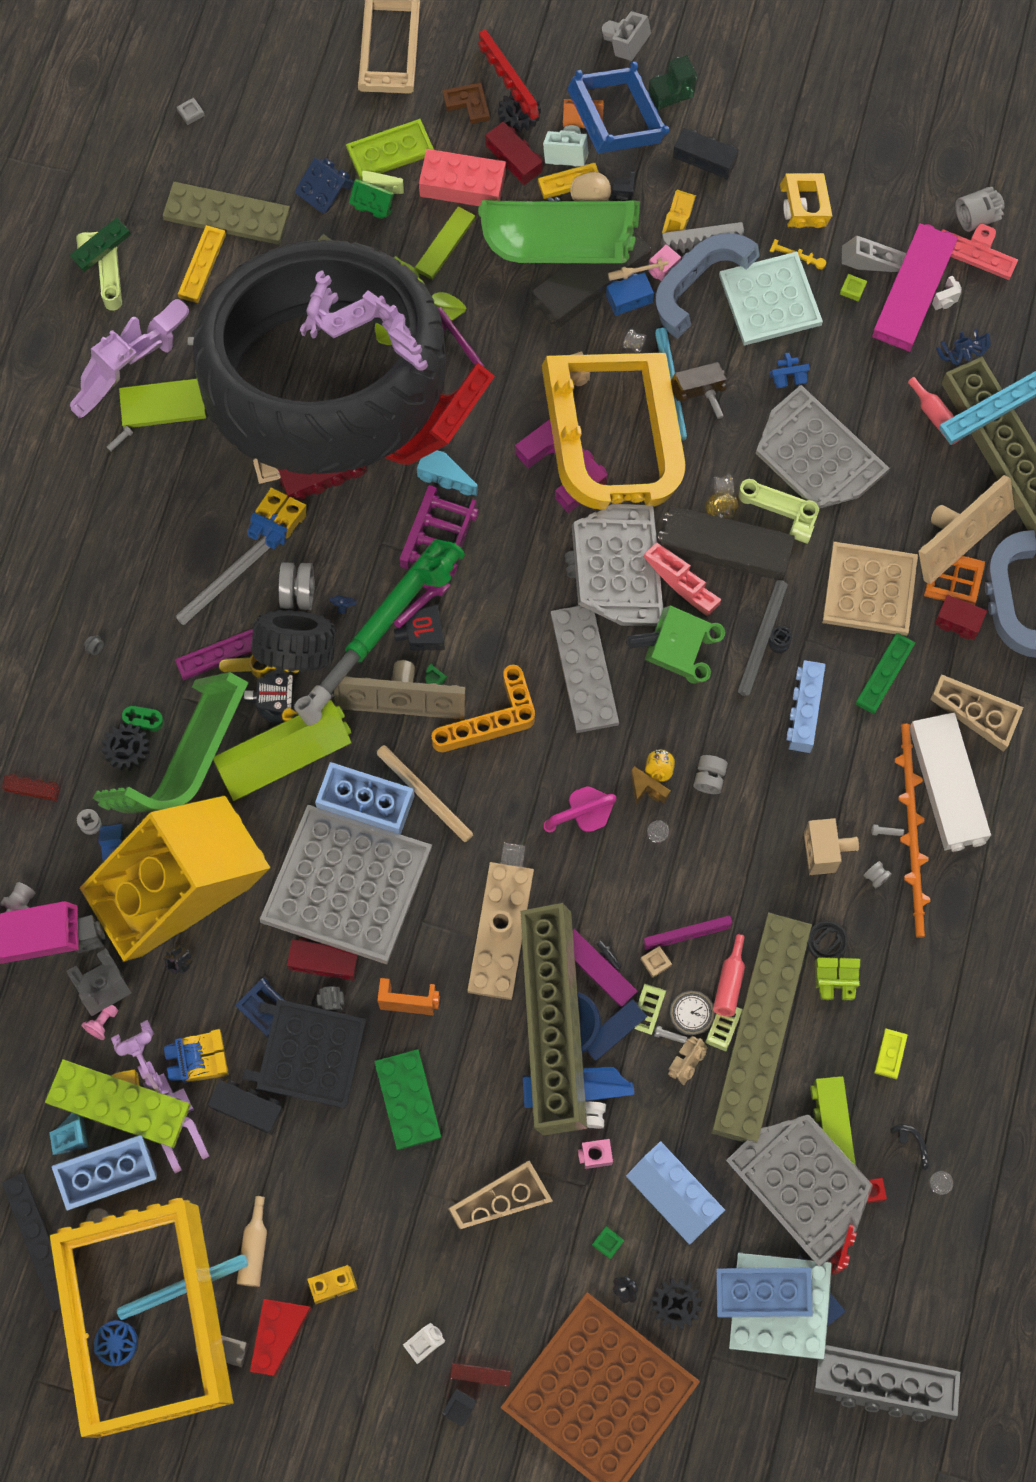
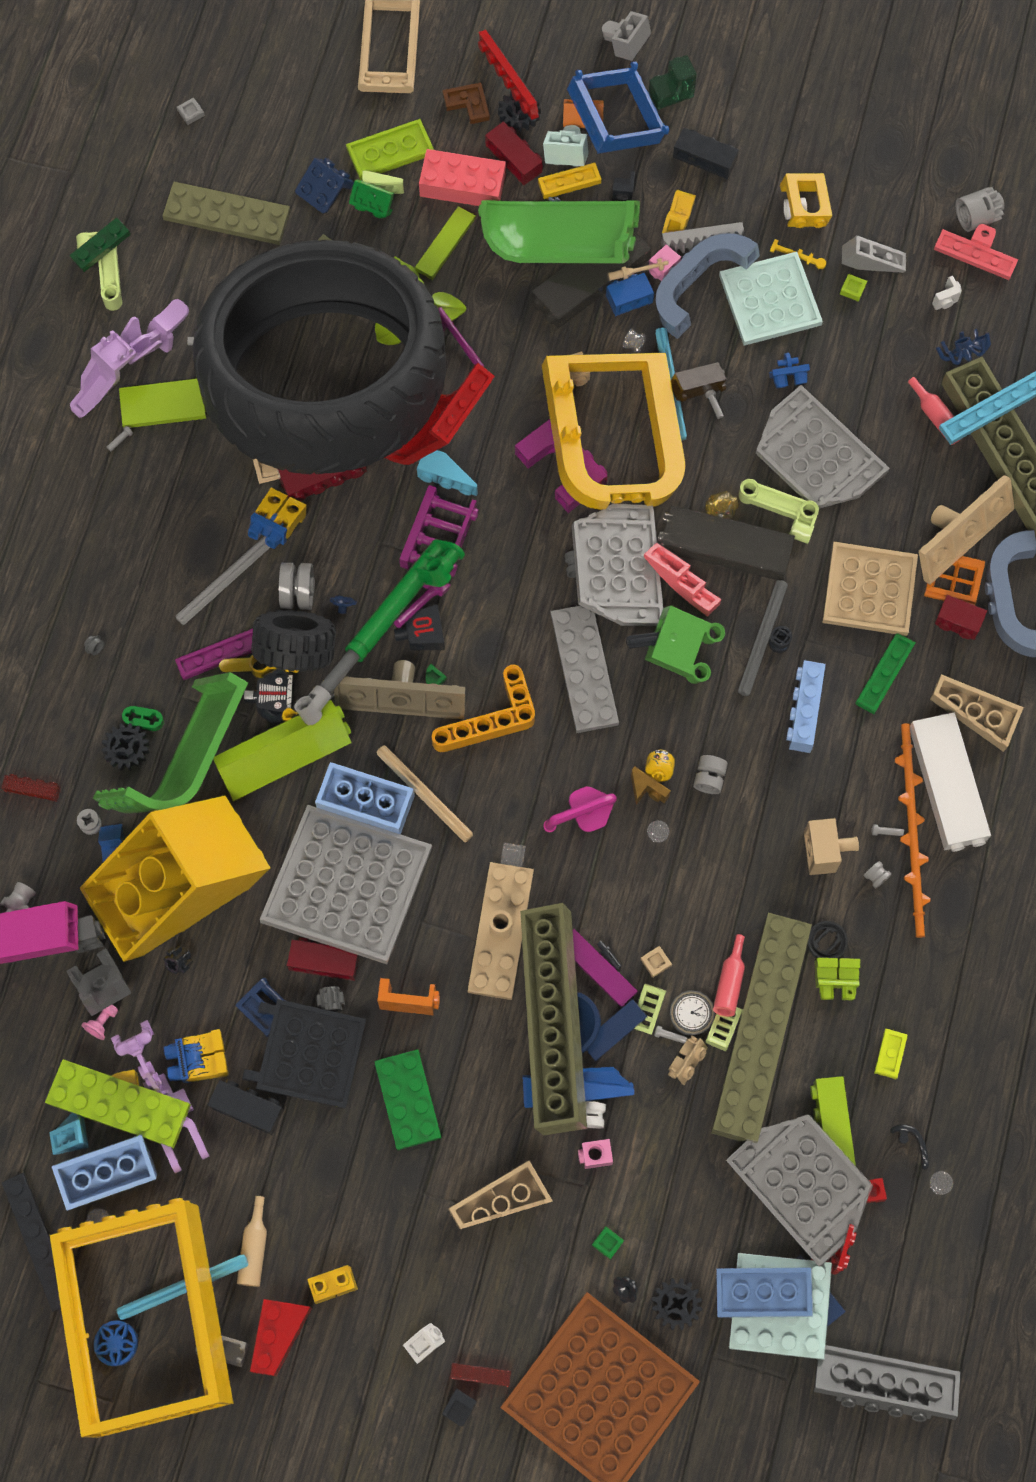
yellow plate [178,225,226,303] -> none
lavender piece [300,271,428,371] -> none
tan hat [571,172,611,201] -> none
light blue slope [626,1141,725,1245] -> none
magenta tile [643,916,732,951] -> none
clear wheel [713,474,734,498] -> none
dark pink brick [872,223,958,352] -> none

